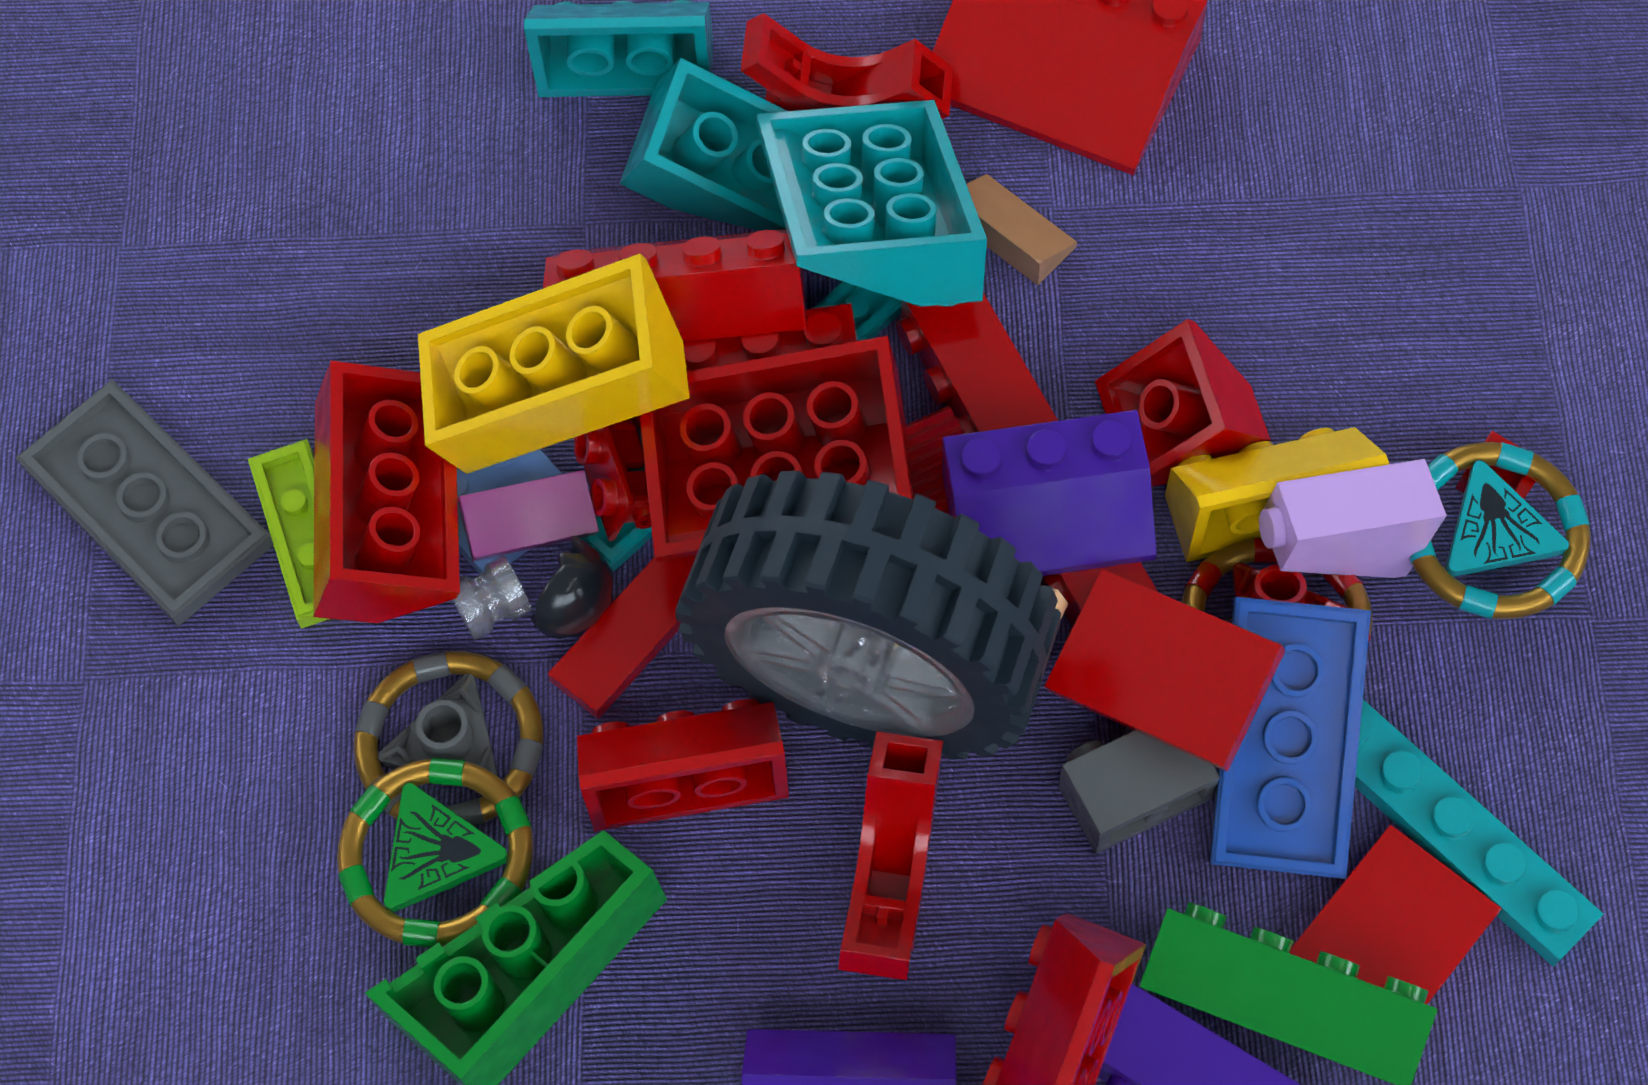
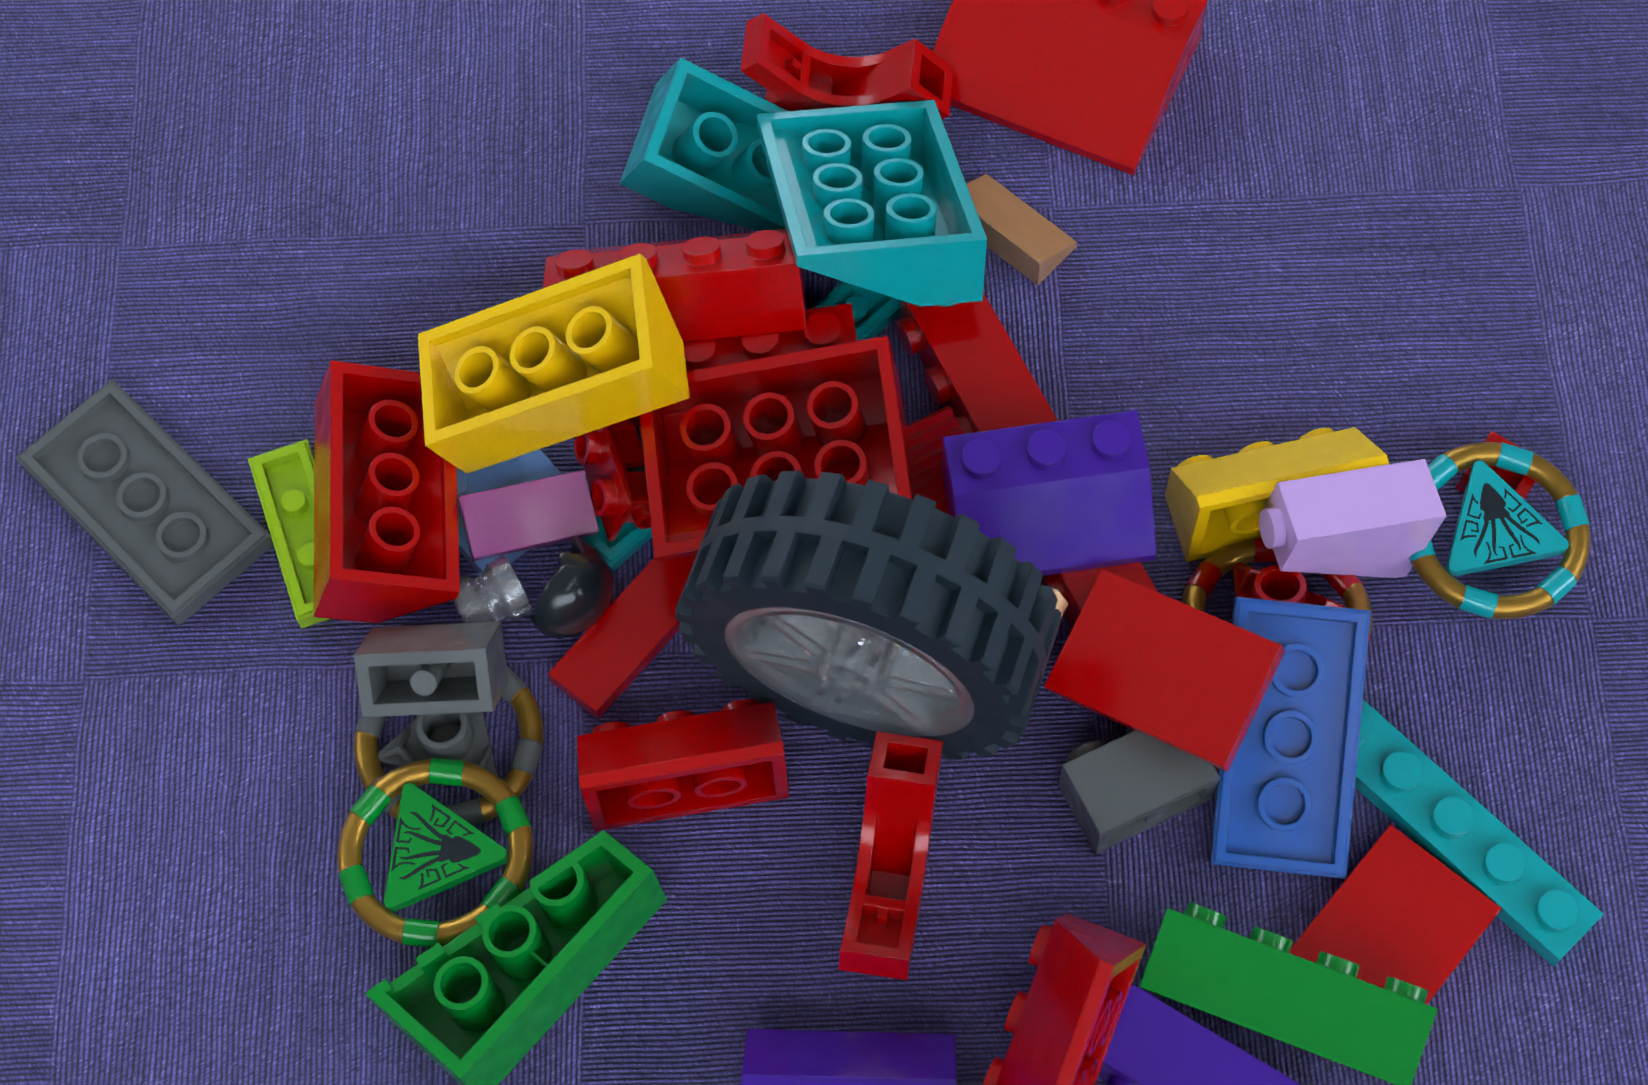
teal slope [524,0,713,97] -> none
red slope [1095,319,1271,487] -> none
none -> dark grey brick [353,621,508,718]

